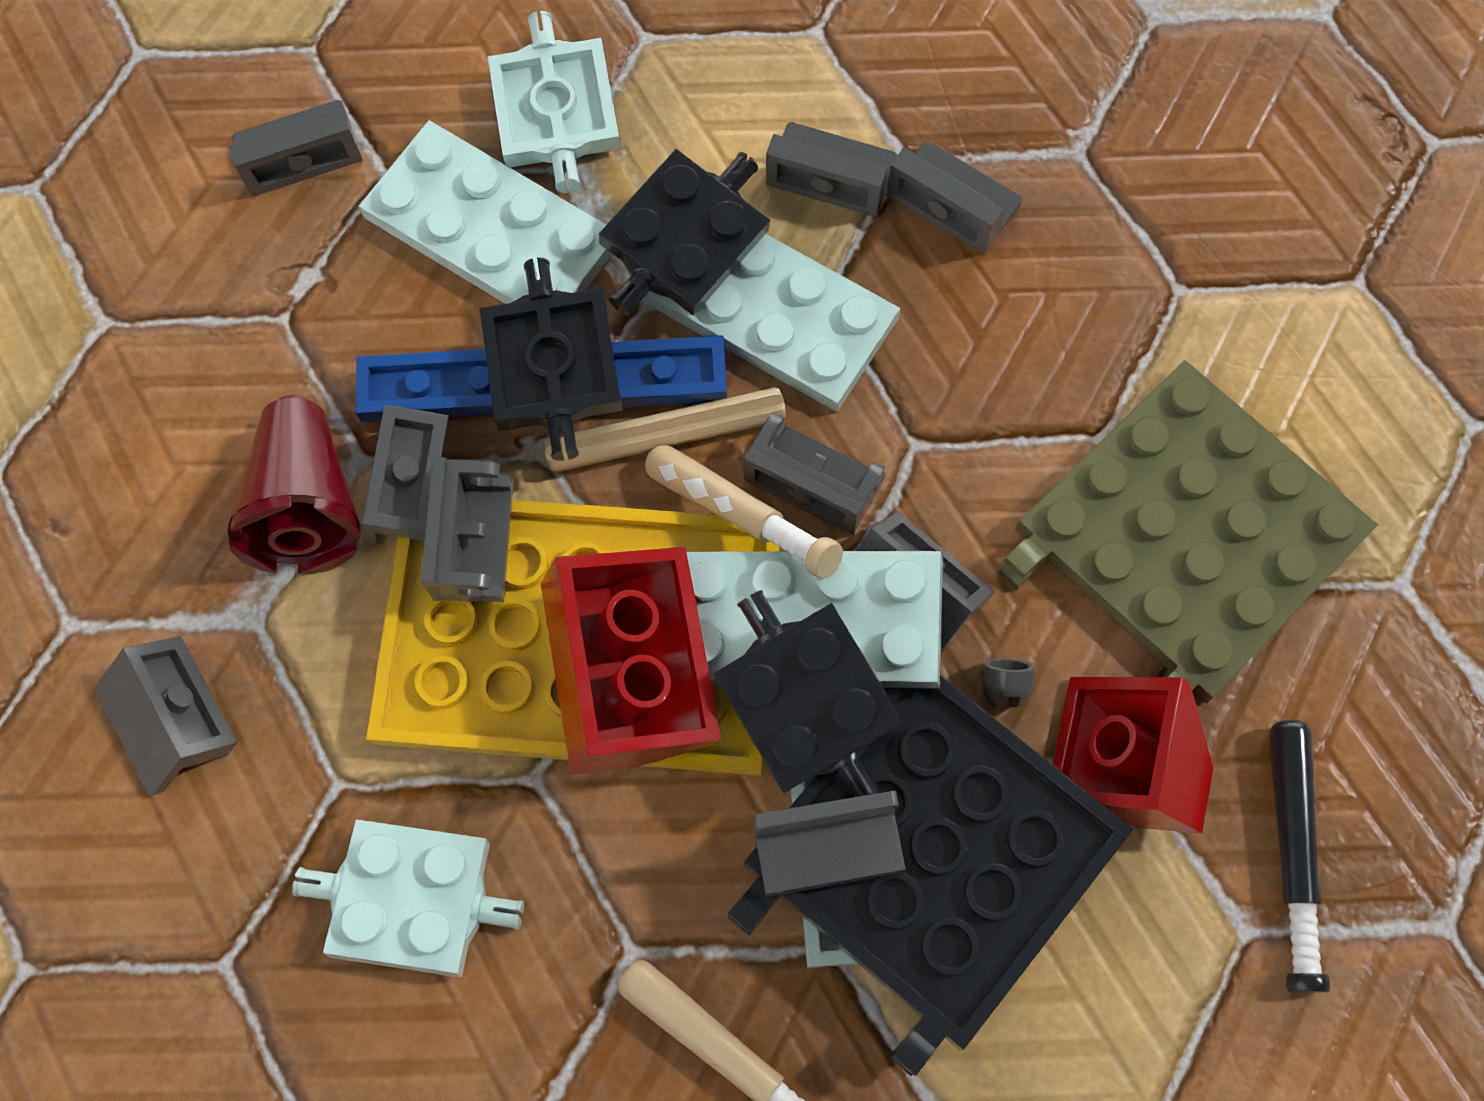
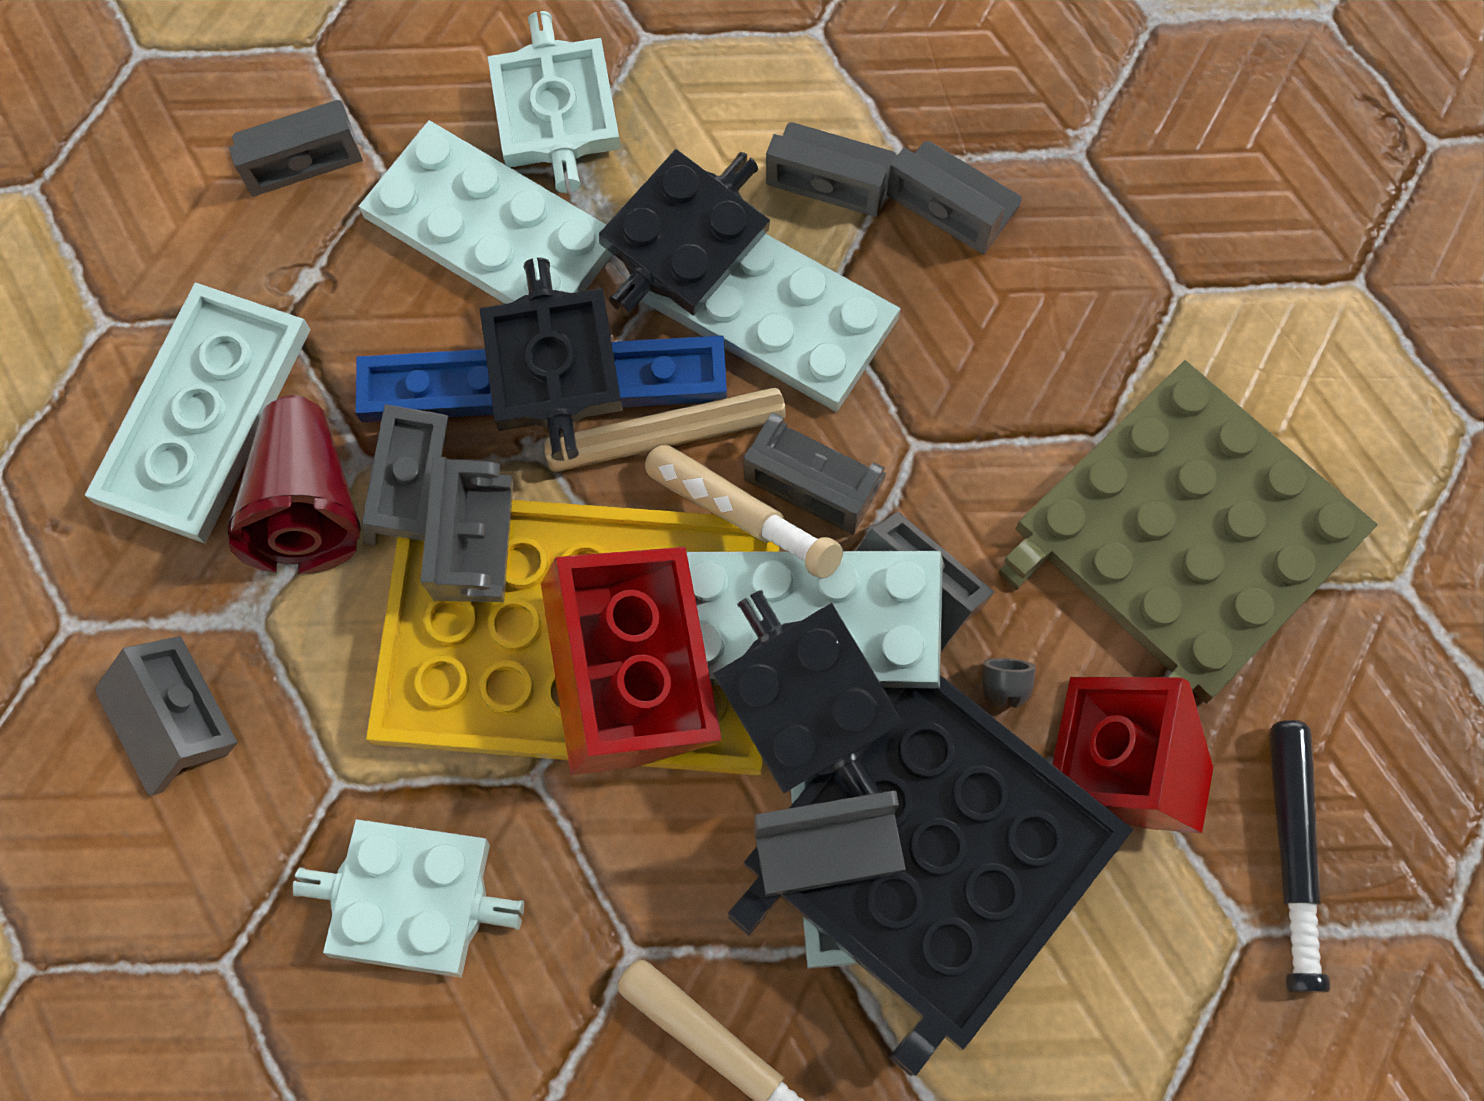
none -> light aqua plate [85,282,311,544]

